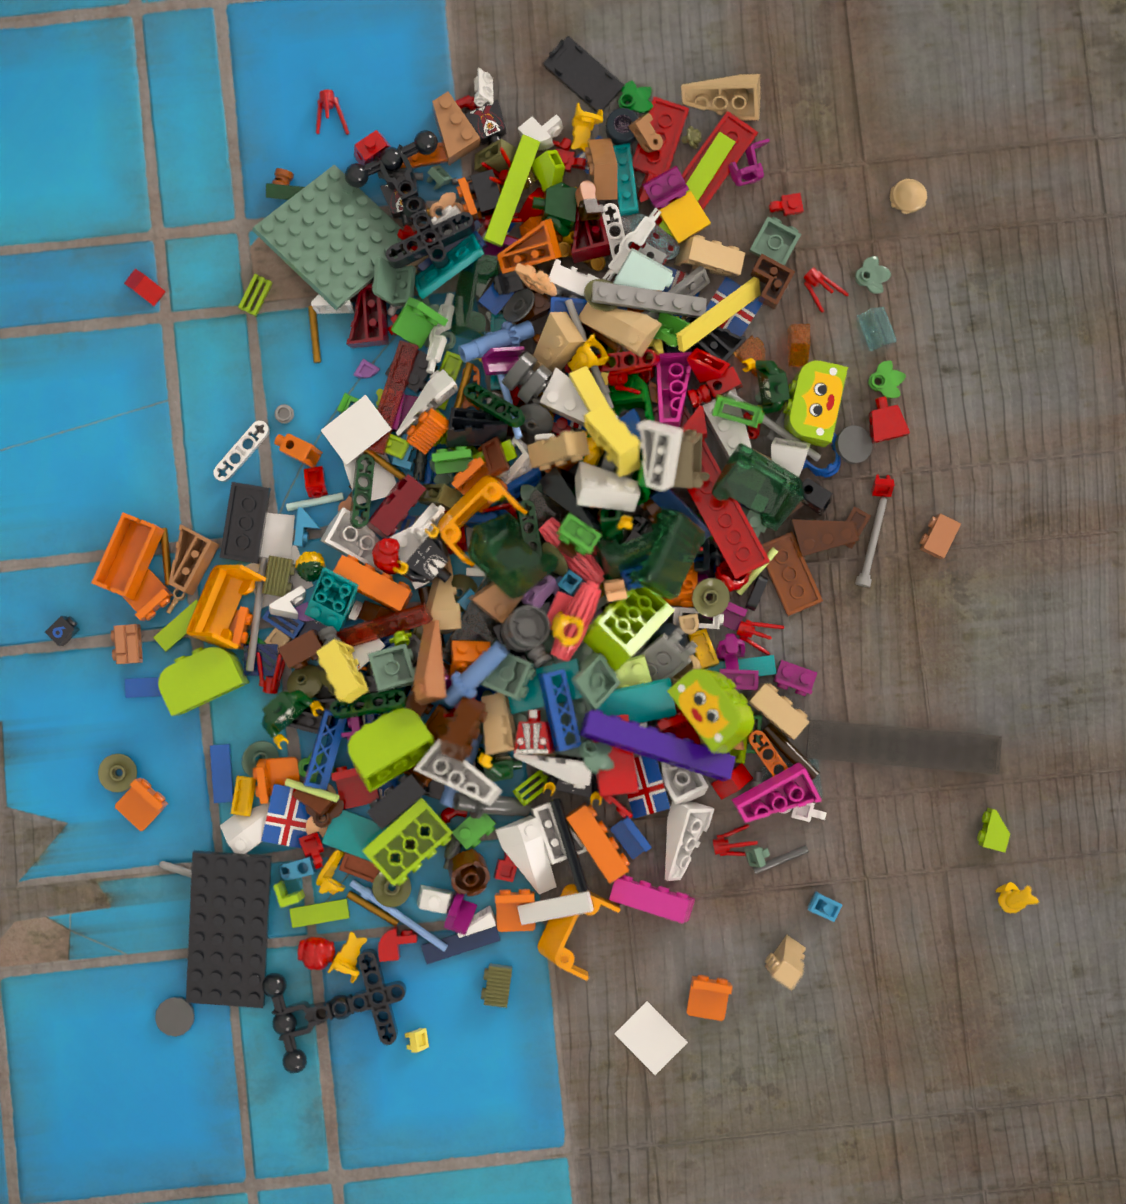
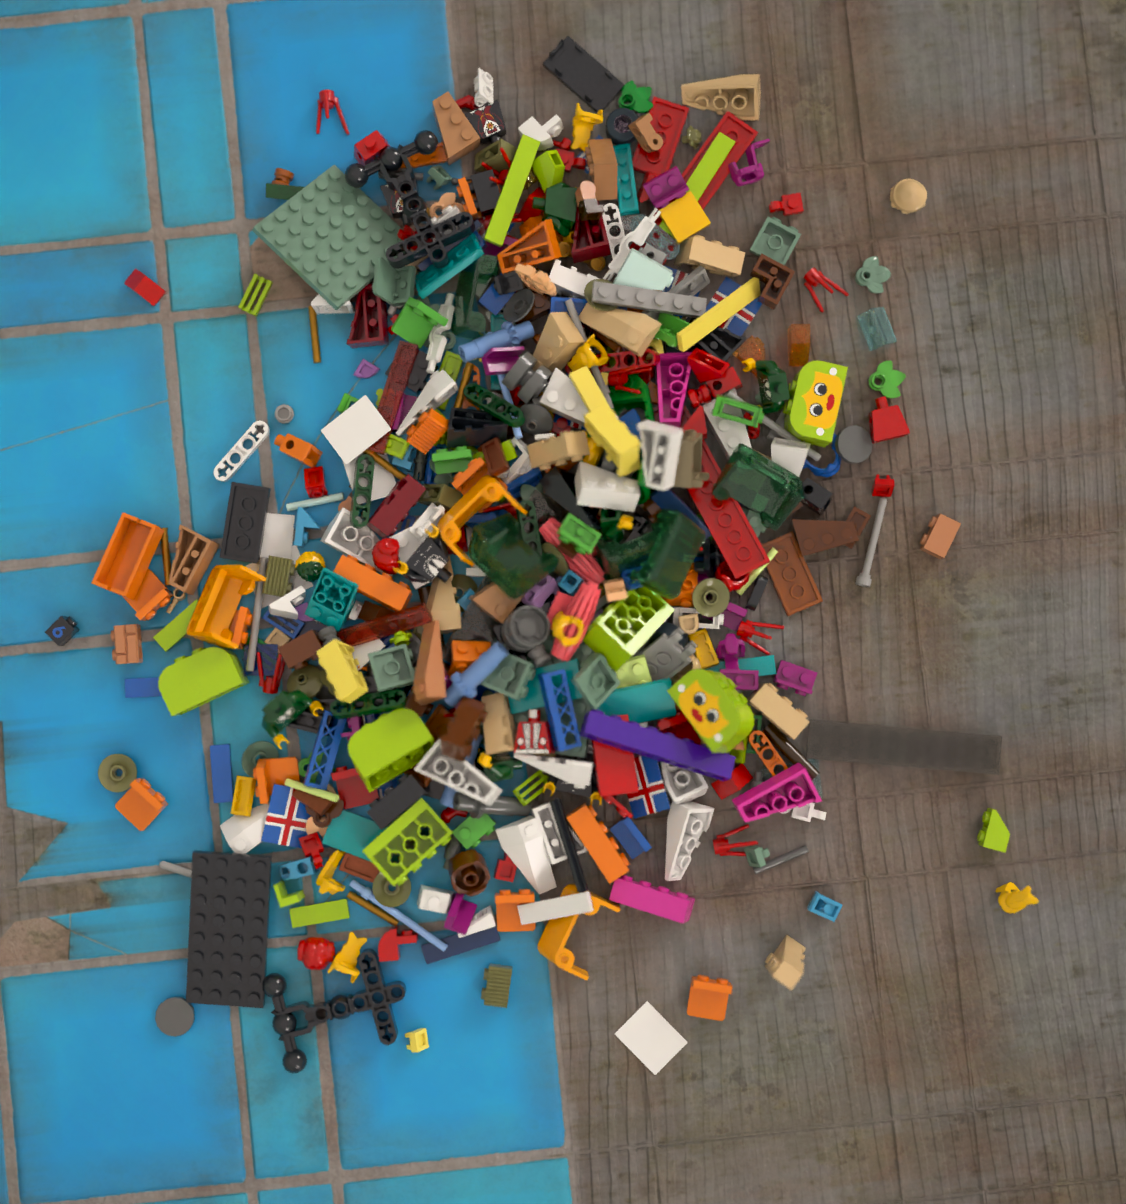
sand green plate [579,741,615,773] -> none

